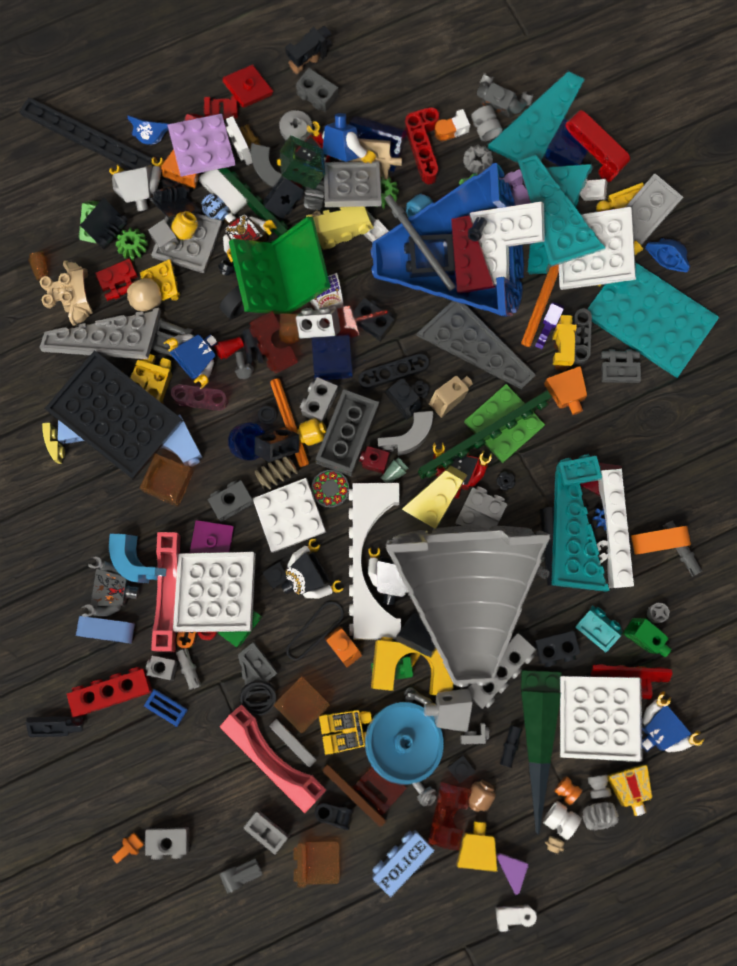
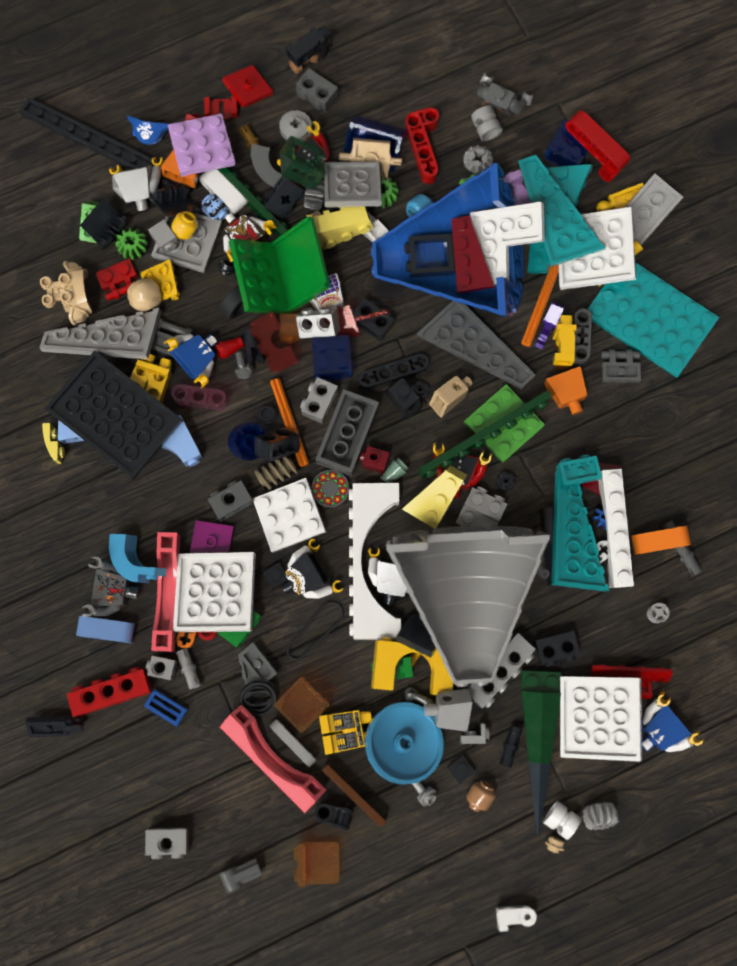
clear orange cone [28,252,47,281] -> none
orange piece [112,833,144,863] -> none
clear orange container [139,454,194,507] -> none
white plate [226,116,252,165] -> none
light grey brick [244,810,289,854] -> none
yellow head [297,418,327,446] -> none
blue torso [322,113,376,163] -> none
orange torso [324,626,362,667] -> none
clear red plate [353,767,407,815] -> none
light blue brick [373,830,434,897] -> none
light grey arch [378,411,433,456] -> none
dark grey bar [385,194,456,291] -> none
clear red arch [428,782,472,851] -> none
leg [435,109,470,141] -> none
yellow torso [457,821,497,871] -> none
black pin [468,217,487,241] -> none
teal wing [488,71,584,163] -> none
medium lavender slope [496,853,528,895] -> none
orange wheel [554,776,582,805] -> none
teal bracket [576,606,623,652] -> none
white bracket [580,179,607,201] -> none
light grey wheel [588,775,611,798] -> none
yellow torso [608,765,652,816] -> none
green torso [622,618,672,657] -> none
blue hat [645,238,690,272] -> none

